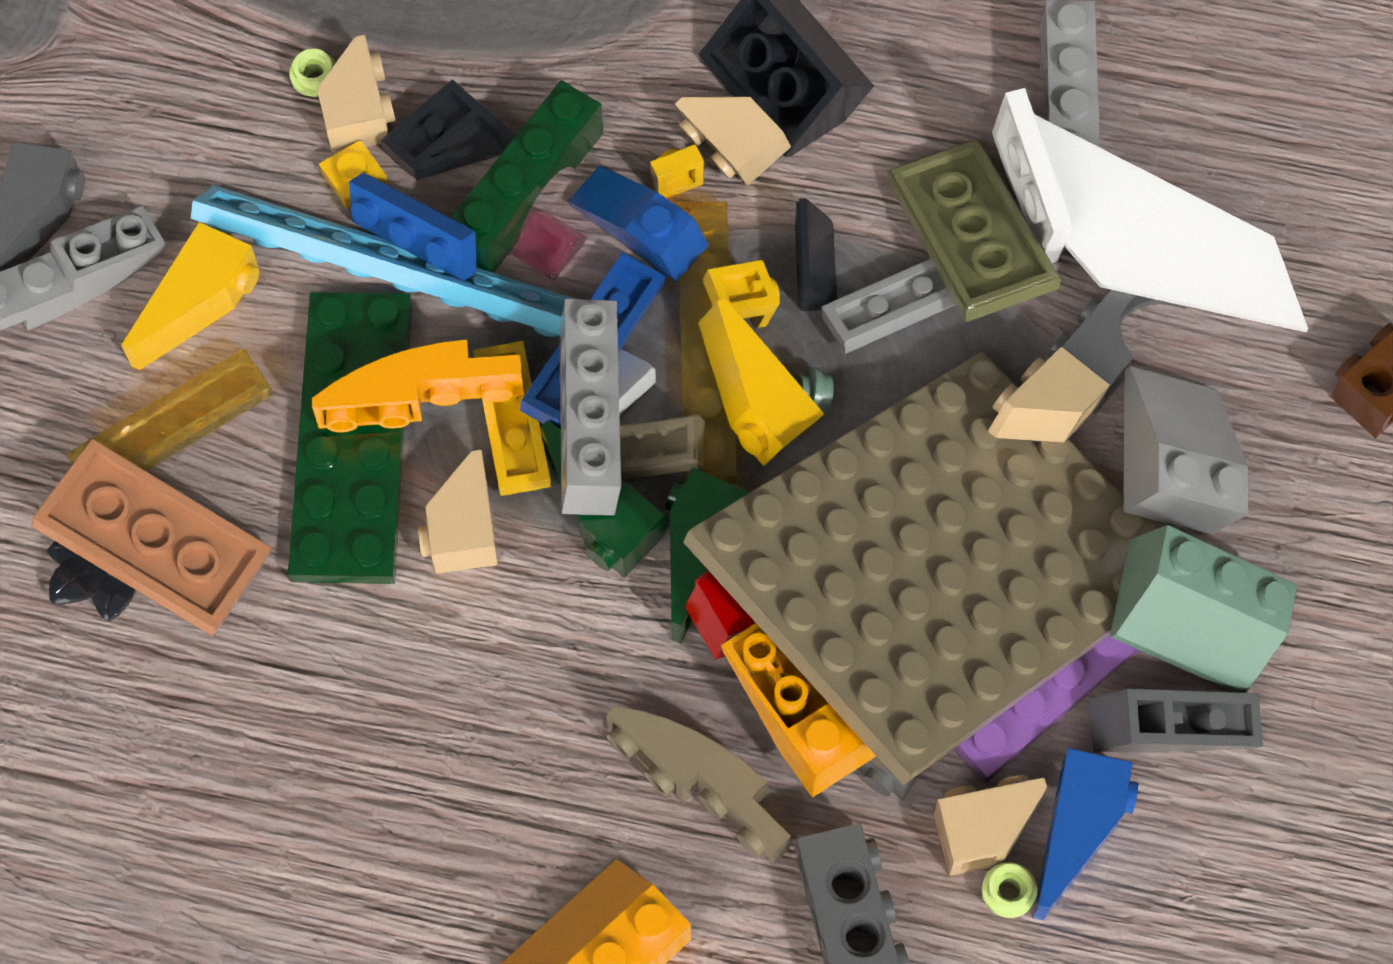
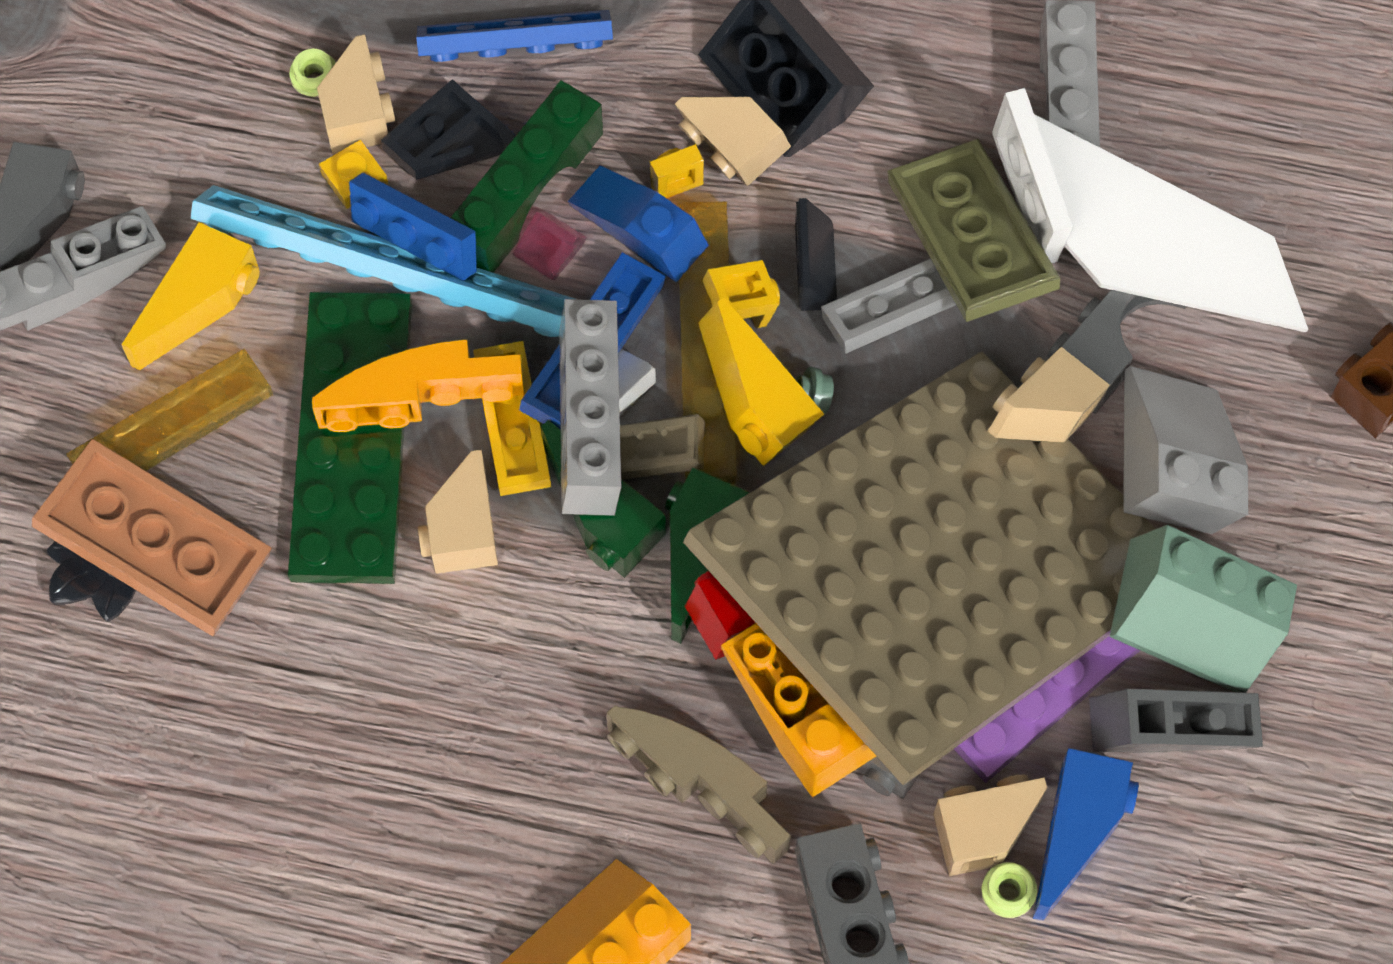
none -> plate [416,10,613,62]

